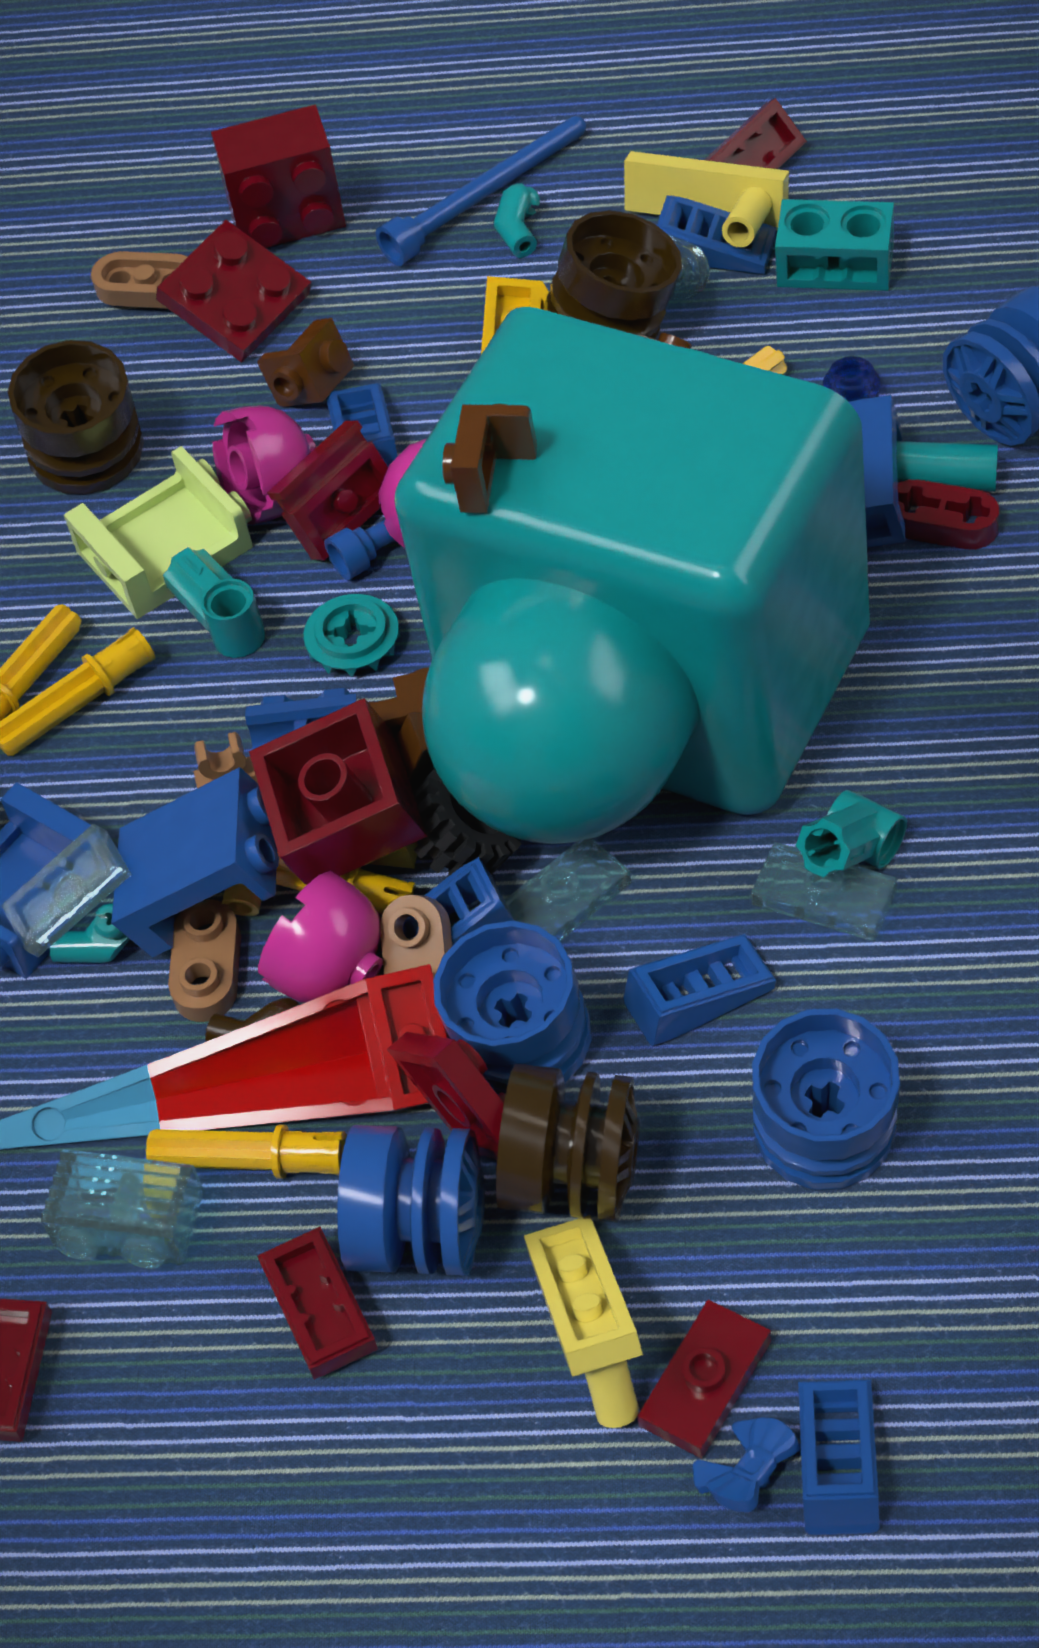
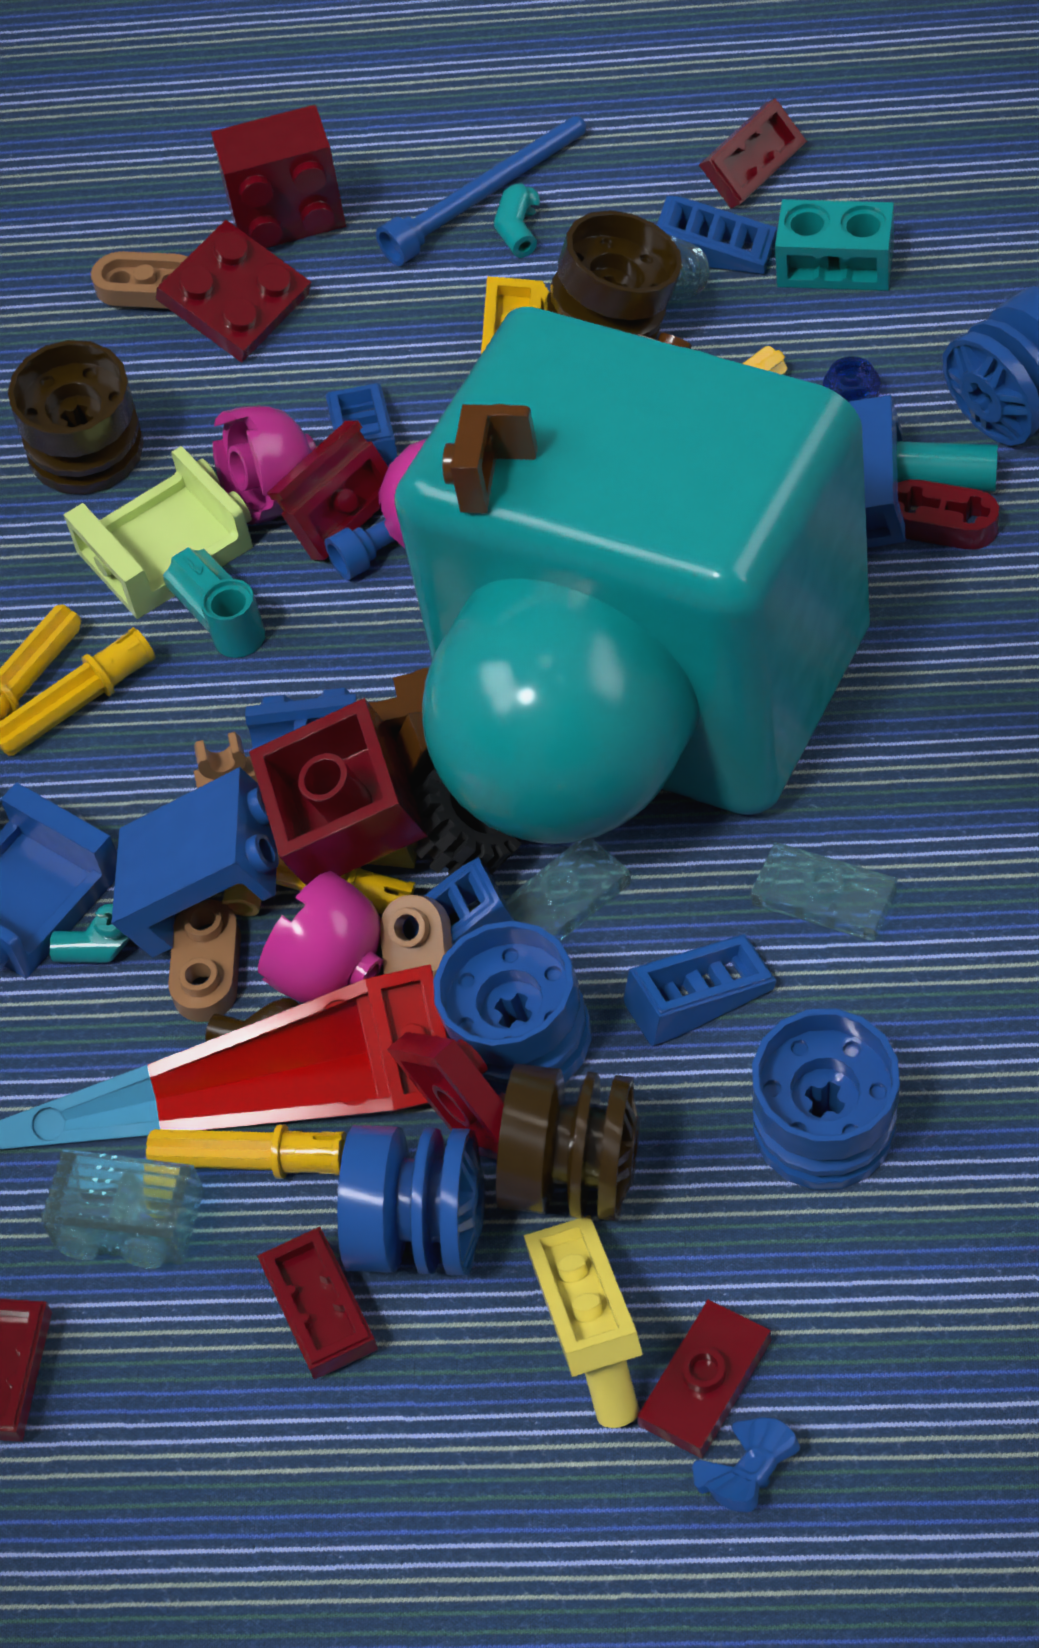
clear light blue plate [1,823,132,957] -> none
reddish brown bracket [257,318,355,407] -> none
teal gear [303,594,401,677] -> none
light yellow piece [624,151,789,247] -> none
teal piece [796,790,907,878] -> none
blue slope [798,1380,880,1535] -> none

